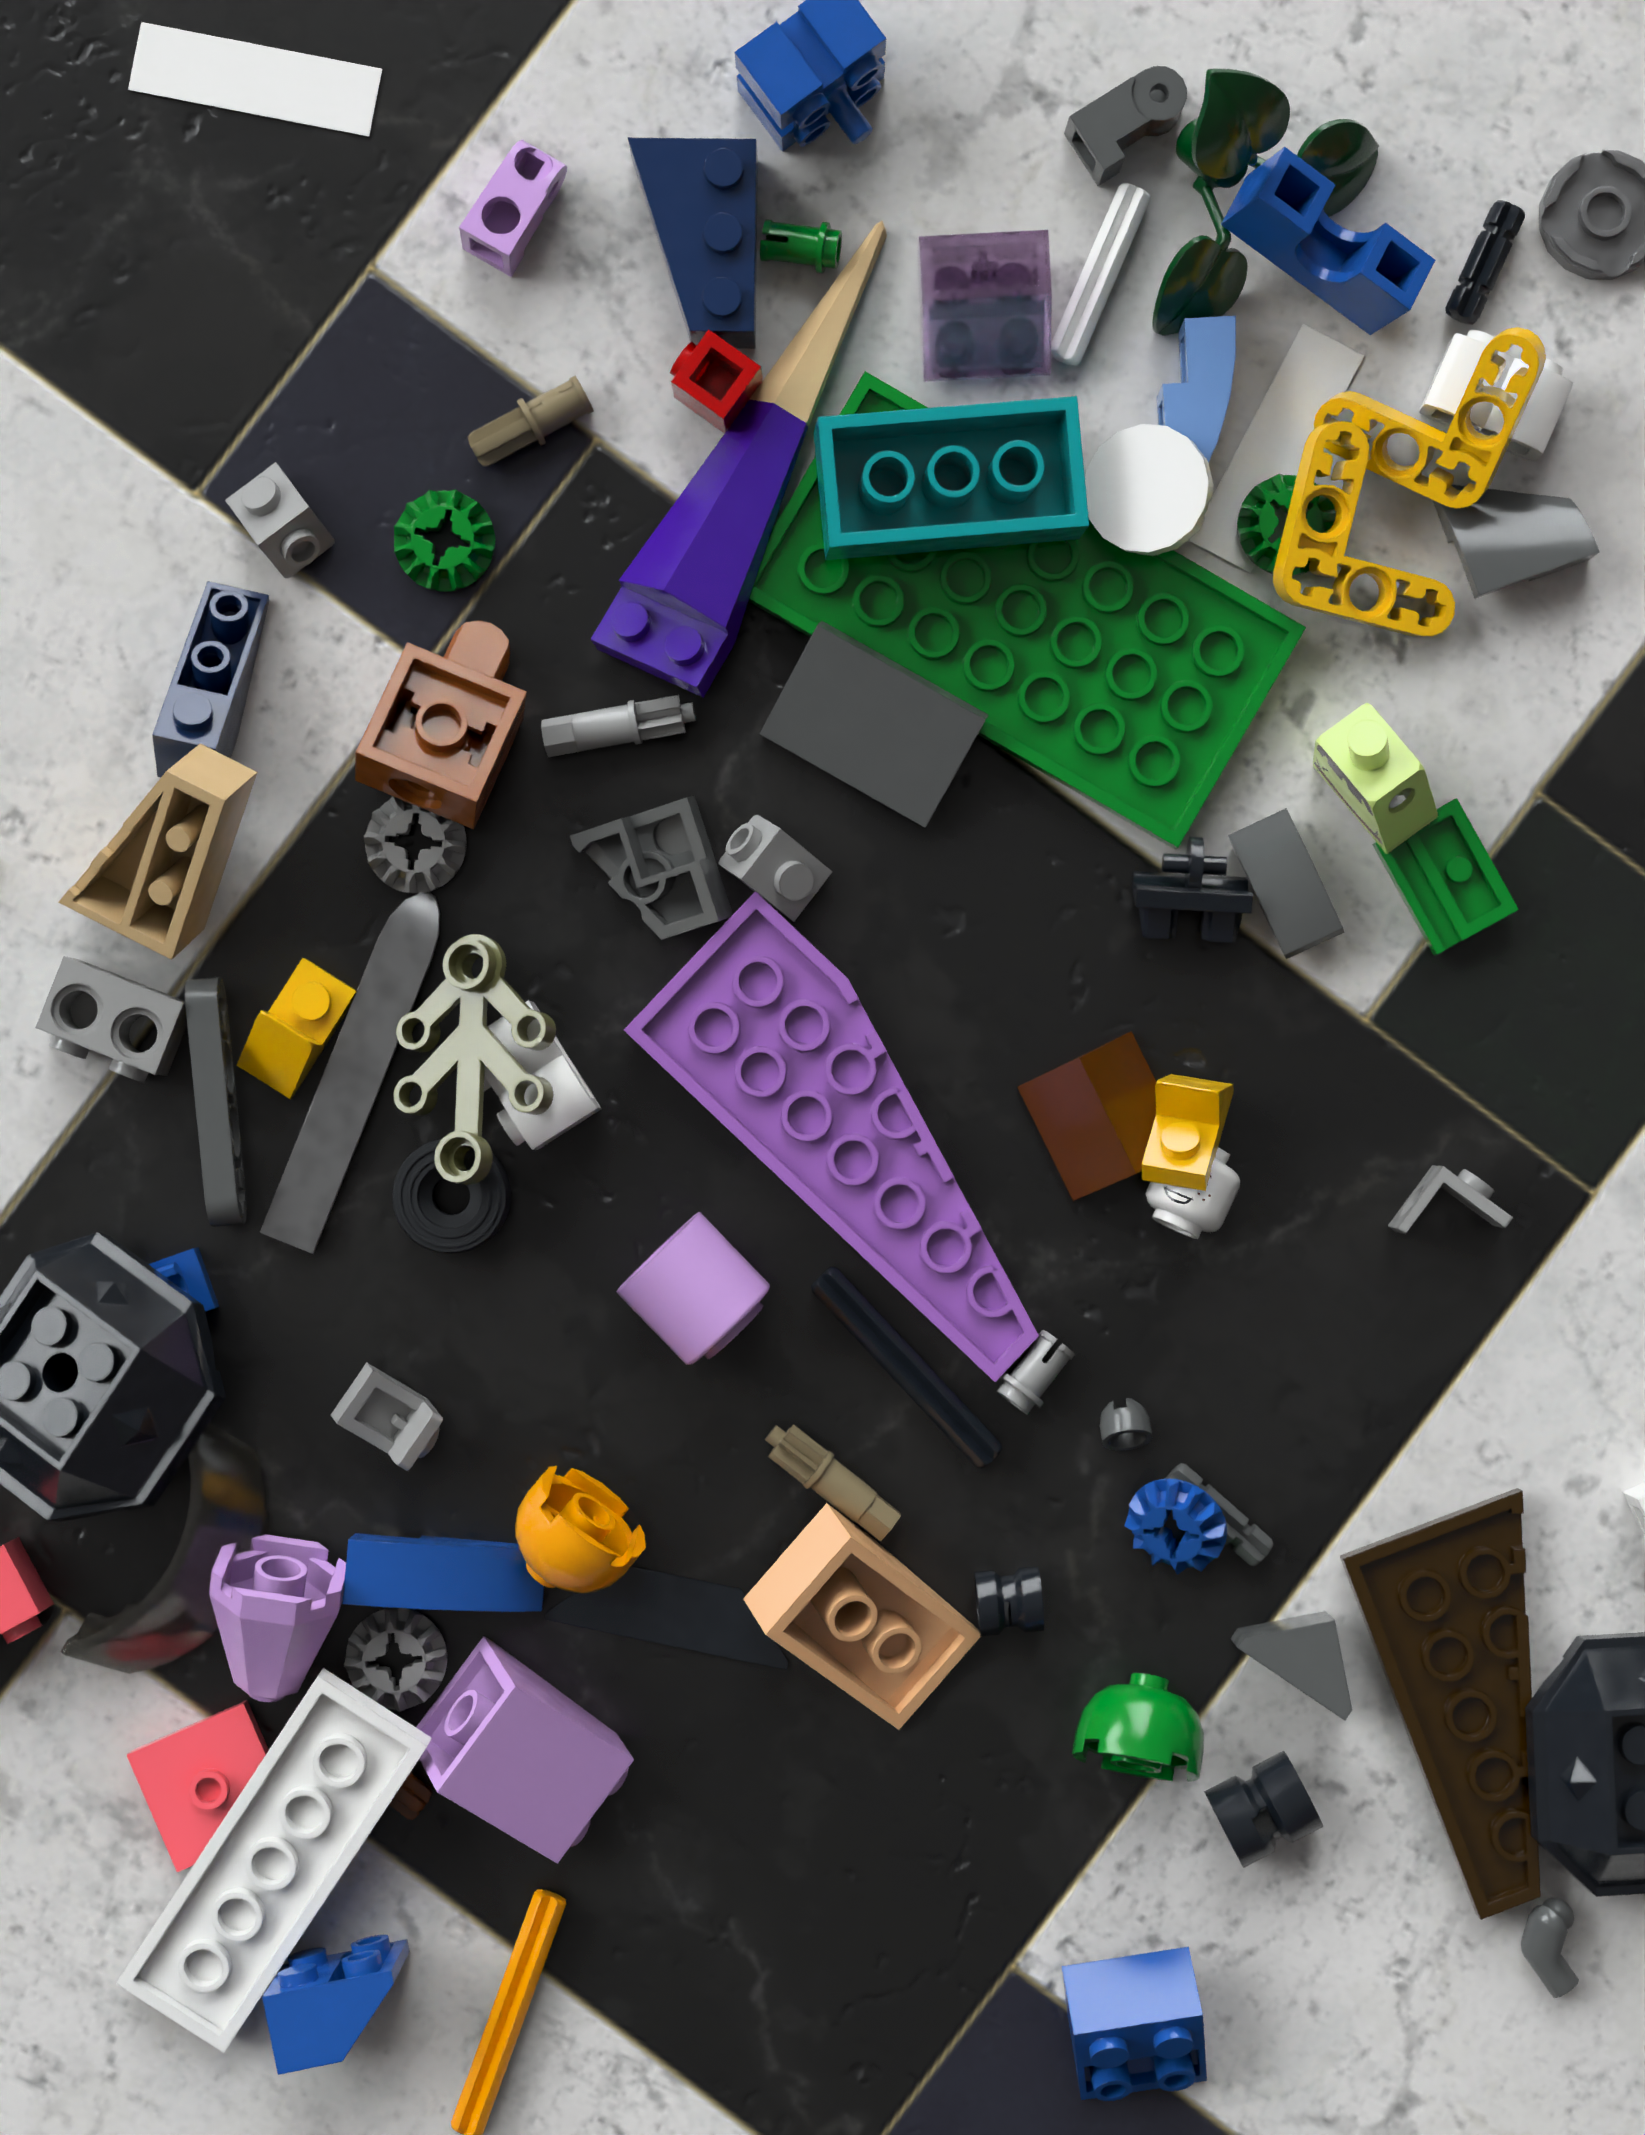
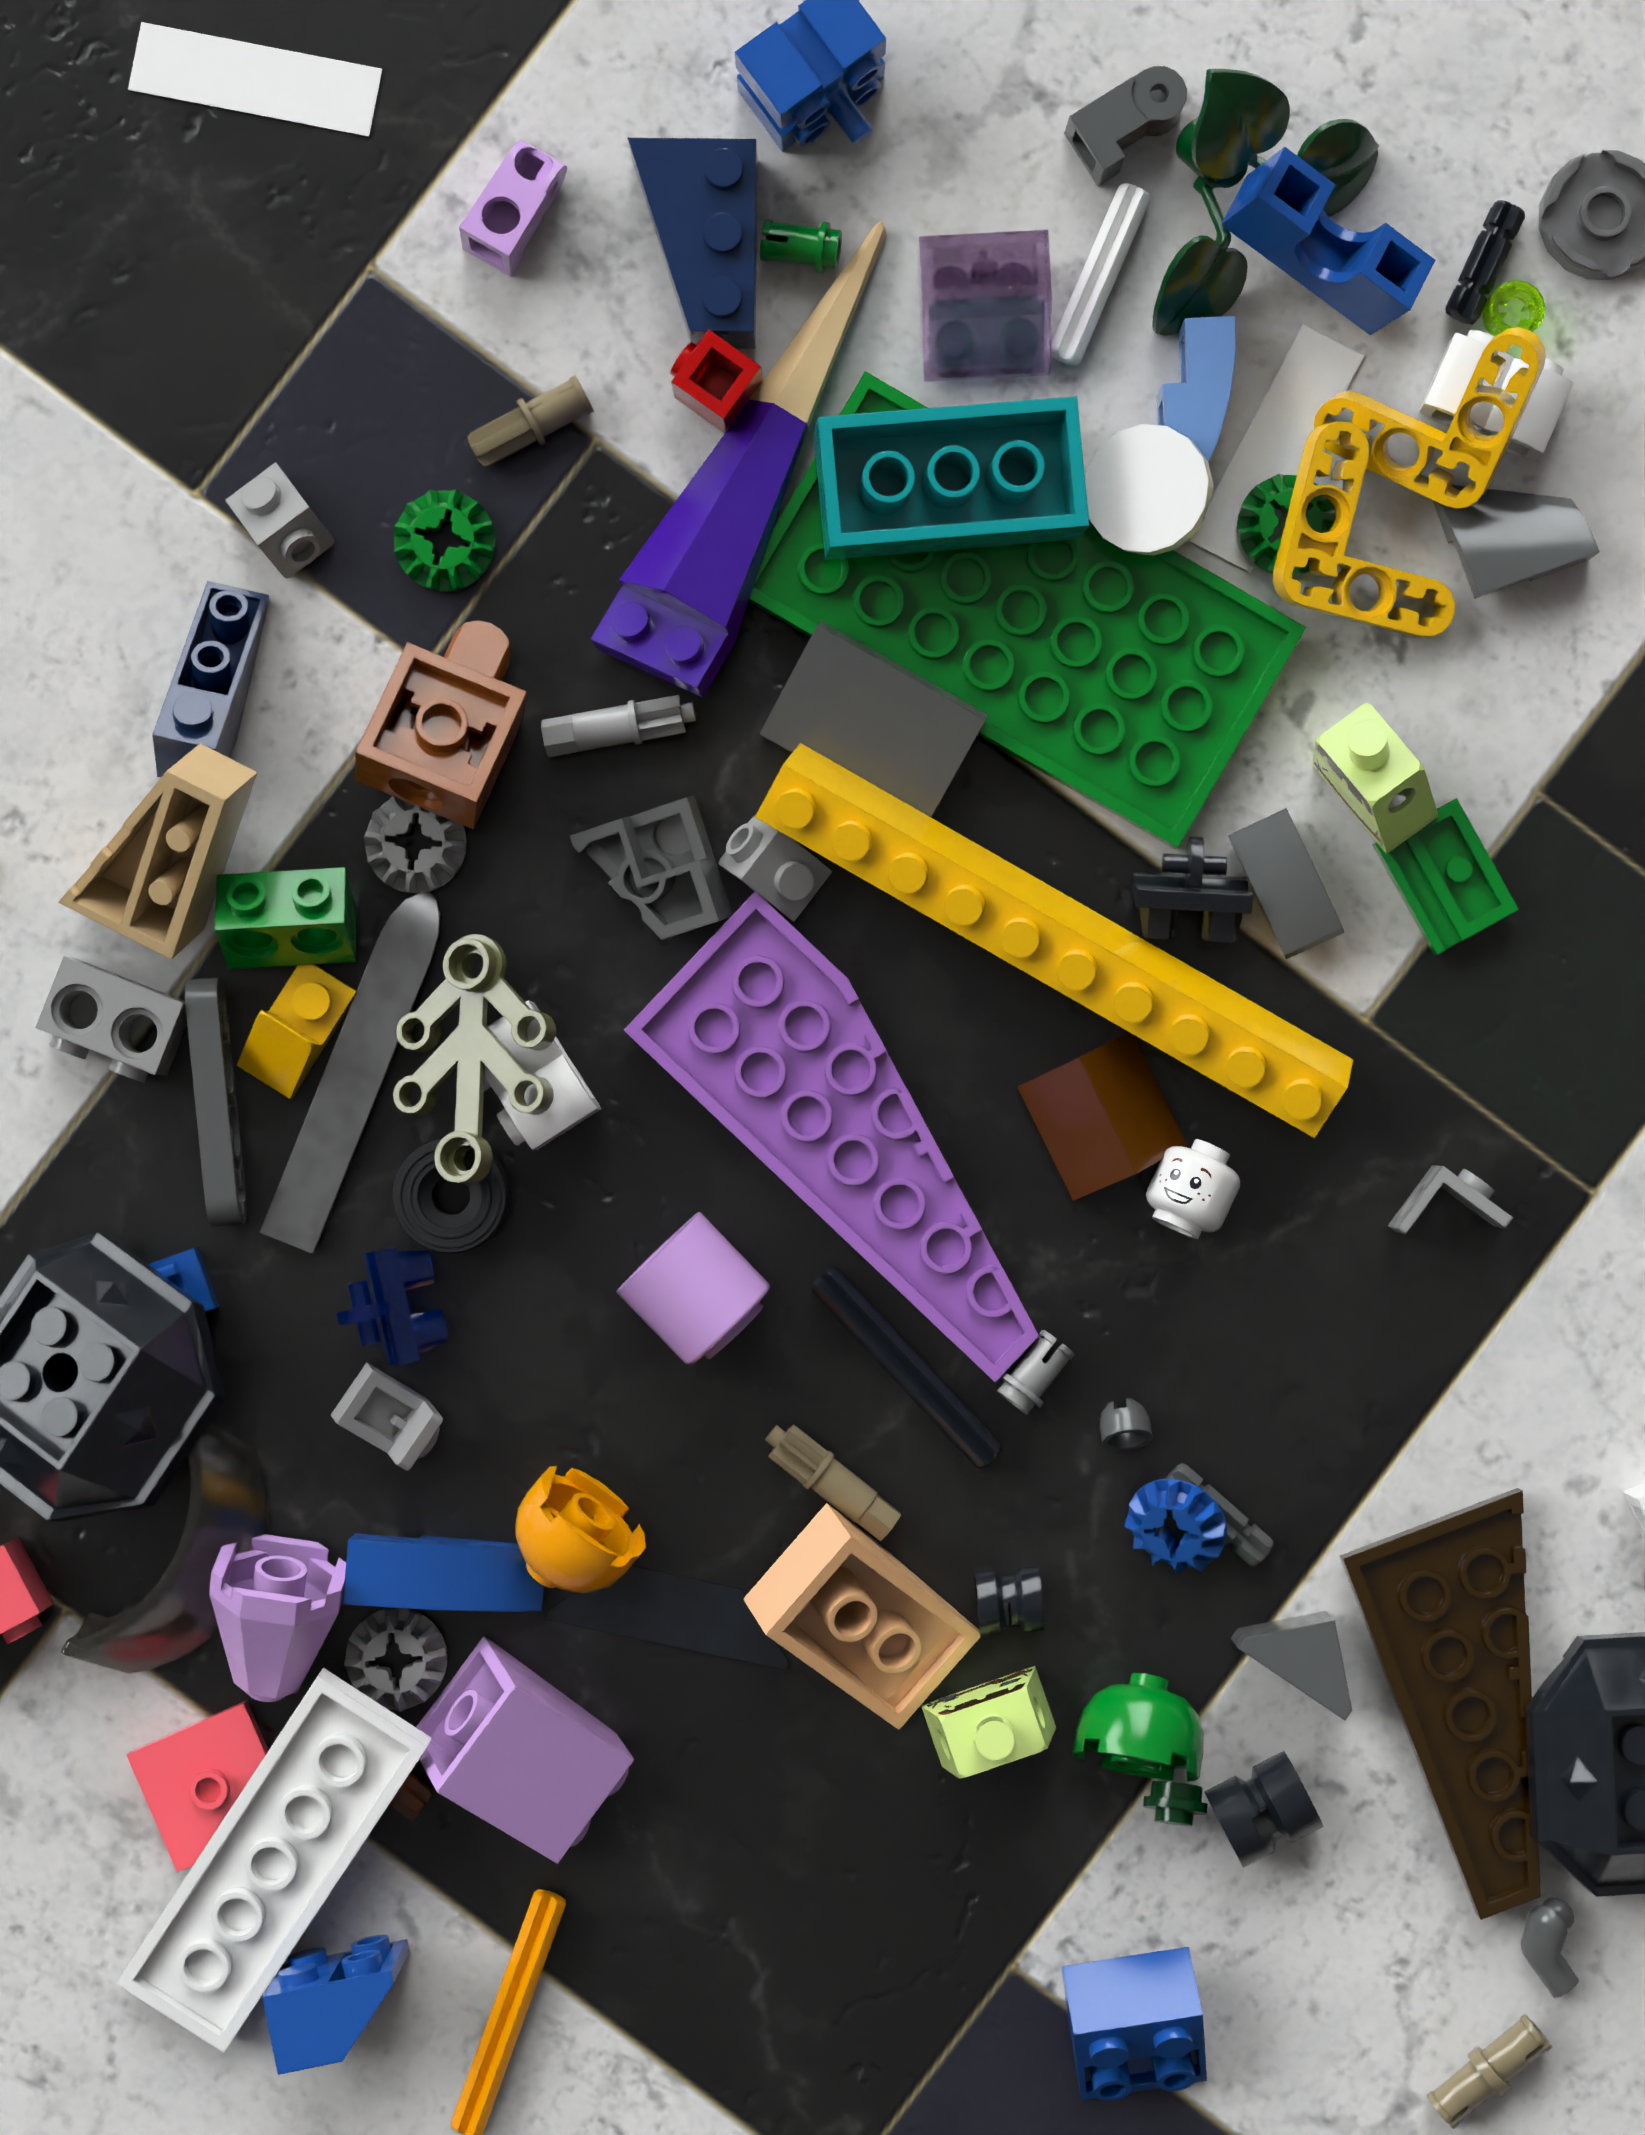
yellow slope [1141,1074,1234,1191] -> none
none -> green brick [214,867,357,969]
none -> clear blue hips [336,1247,448,1365]
none -> yellow brick [755,743,1353,1138]
none -> yellowish green torso [921,1666,1056,1779]
none -> dark green plate [1143,1781,1208,1826]
none -> dark tan pin [1427,2014,1553,2129]
none -> clear neon green bush [1482,280,1545,336]

